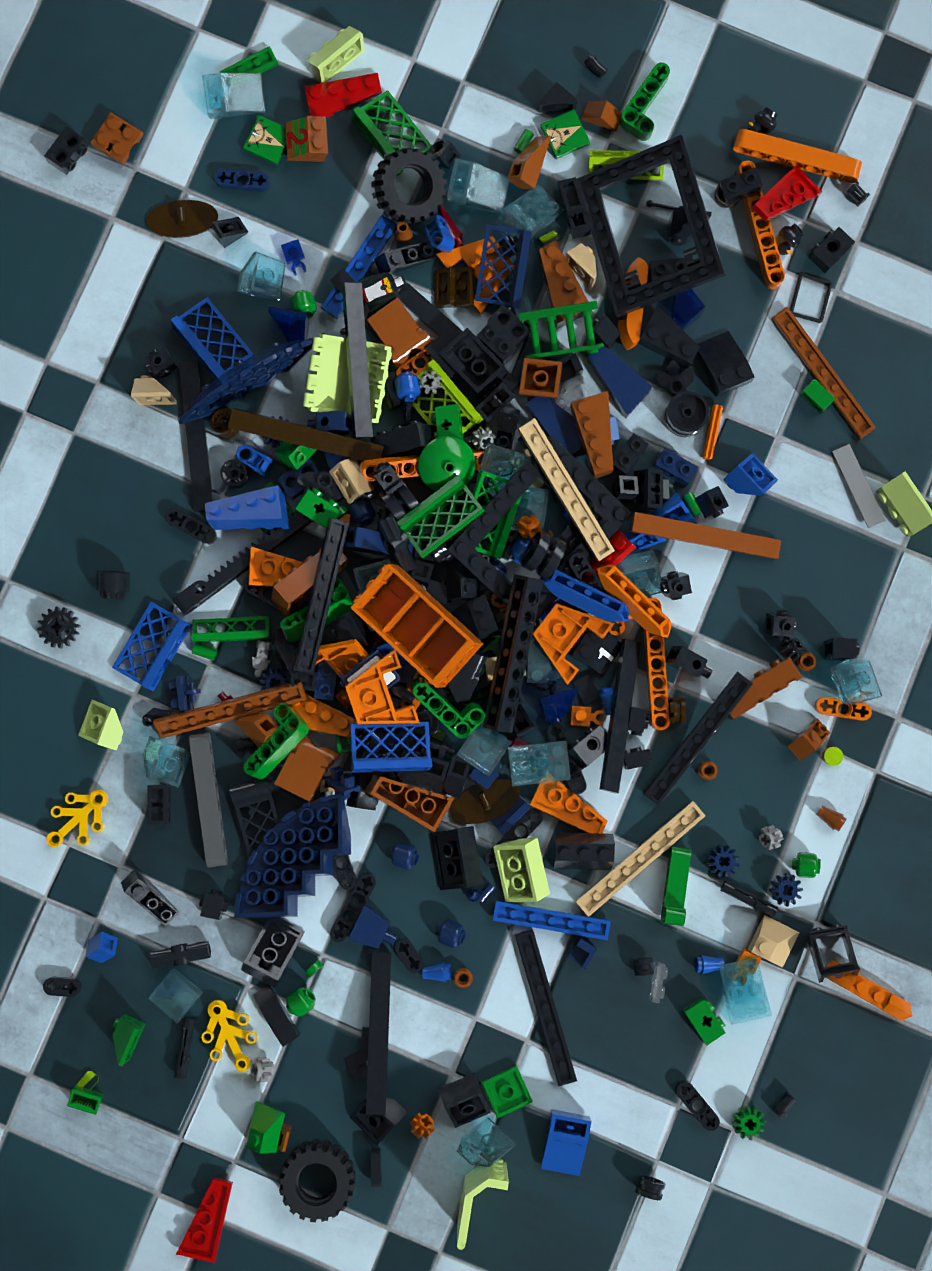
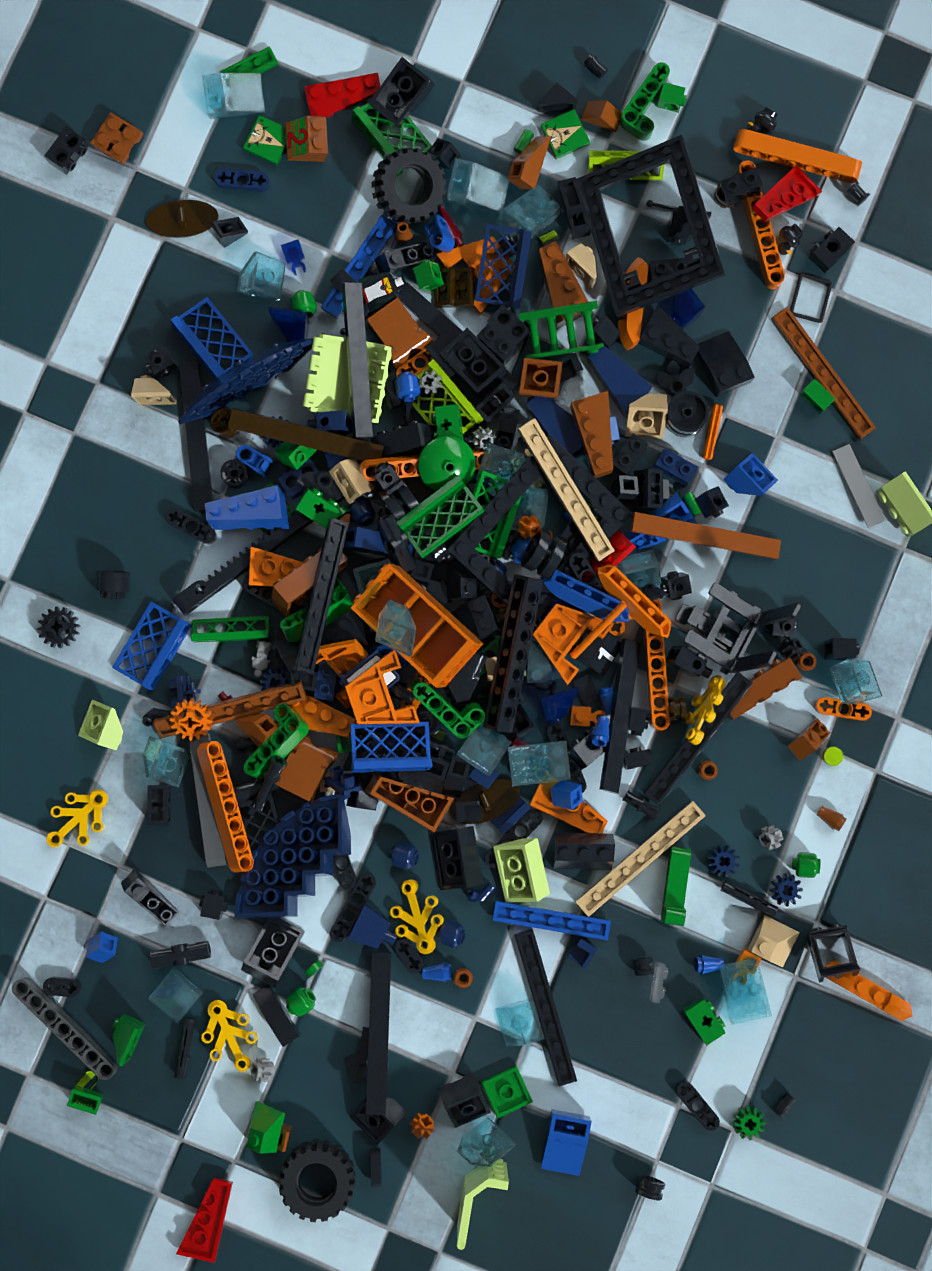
green piece [192,643,218,661] -> none
yellowish green slope [306,26,365,83] -> none
none -> dark grey beam [12,977,118,1080]
none -> orange gear [170,698,213,741]
none -> orange beam [197,741,254,872]
none -> black pin [251,756,288,812]
none -> black slope [368,57,435,127]
none -> clear light blue slope [375,600,416,657]
none -> yellow plant [390,879,444,954]
none -> green brick [413,260,444,292]
none -> black panel [456,801,482,823]
none -> clear light blue slope [495,998,545,1047]
none -> blue panel [551,780,583,810]
none -> orange bar [570,600,628,659]
none -> blue cone [590,716,609,747]
none -> black axle [622,790,660,819]
none -> tan slope [625,394,668,439]
none -> black piece [636,583,665,601]
none -> green brick [657,82,687,113]
none -> black piece [675,582,801,675]
none -> yellow plant [686,675,726,745]

